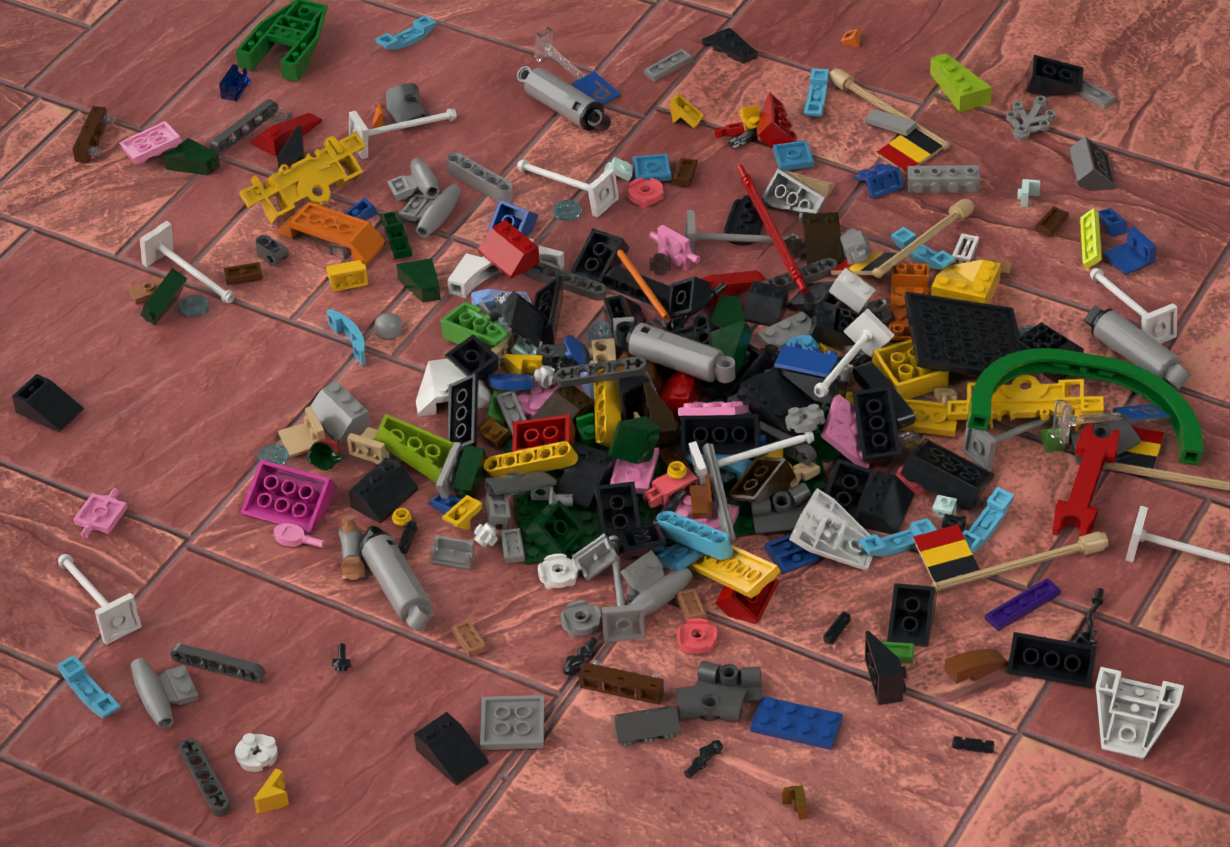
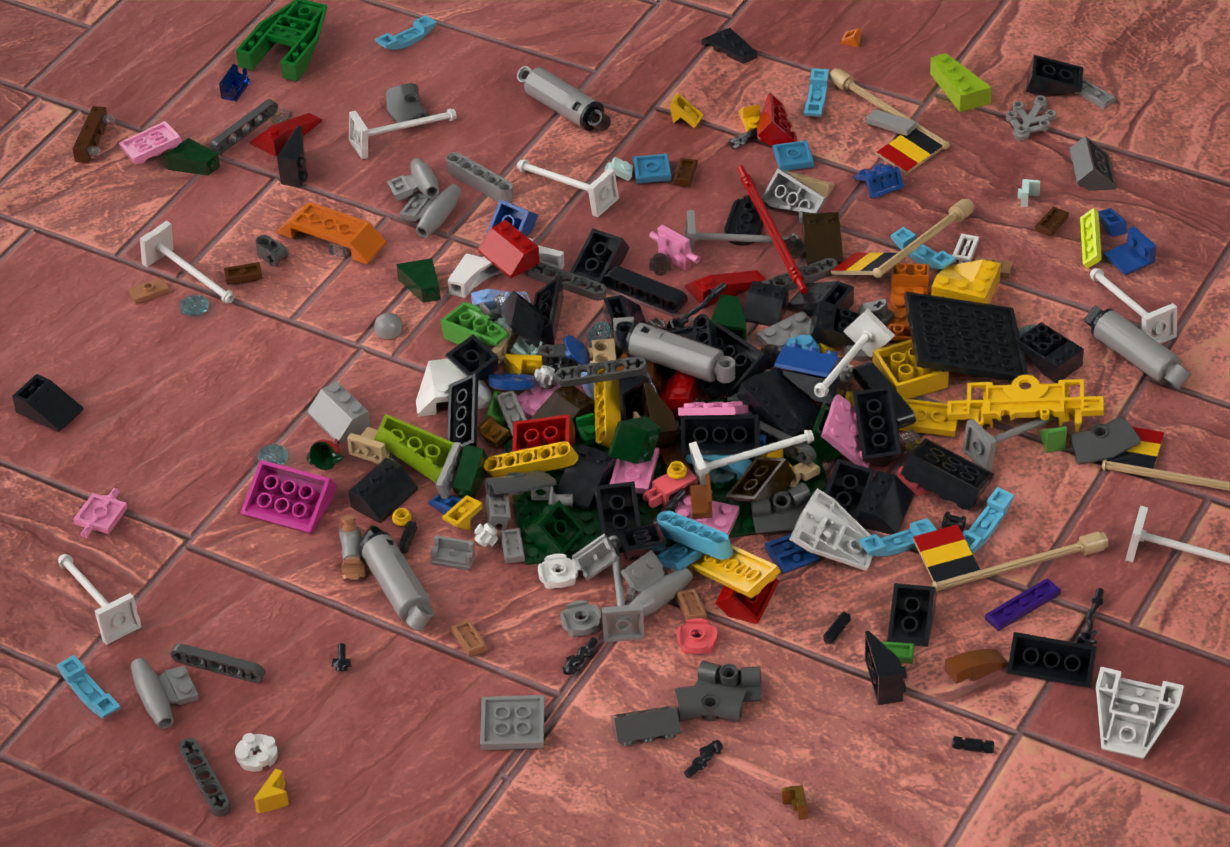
dark green slope [140,268,187,325] -> none
yellow piece [239,132,366,224] -> none
bright pink piece [274,523,325,548] -> none
tan bracket [278,406,325,457] -> none
yellow bracket [326,260,368,292] -> none
medium azure slope [327,309,366,366] -> none
blue slope [344,198,378,221] -> none
orange slope [372,104,384,128] -> none
dark green slope [380,211,412,260] -> none
black slope [414,712,489,785] -> none
piece [534,27,621,106] -> none
clear light blue gear [553,200,582,221] -> none
reddish brown piece [579,659,664,705] -> none
orange piece [617,250,670,320] -> none
coral plate [628,178,663,208] -> none
light grey tile [643,49,693,82] -> none
black slope [668,276,712,319] -> none
light grey axle [703,443,736,543] -> none
dark green slope [710,321,753,374] -> none
red plate [714,122,745,138] -> none
blue plate [750,696,843,750] -> none
light grey plate [785,404,825,433] -> none
white slope [829,268,877,313] -> none
light grey hinge [840,228,871,264] -> none
black plate [849,353,872,367] -> none
light grey brick [907,165,980,194] -> none
tan plate [933,388,957,405] -> none
light aqua bracket [933,495,957,518] -> none
green arch [967,348,1203,465] -> none
clear piece [1051,399,1171,443] -> none
red piece [1052,423,1120,536] -> none

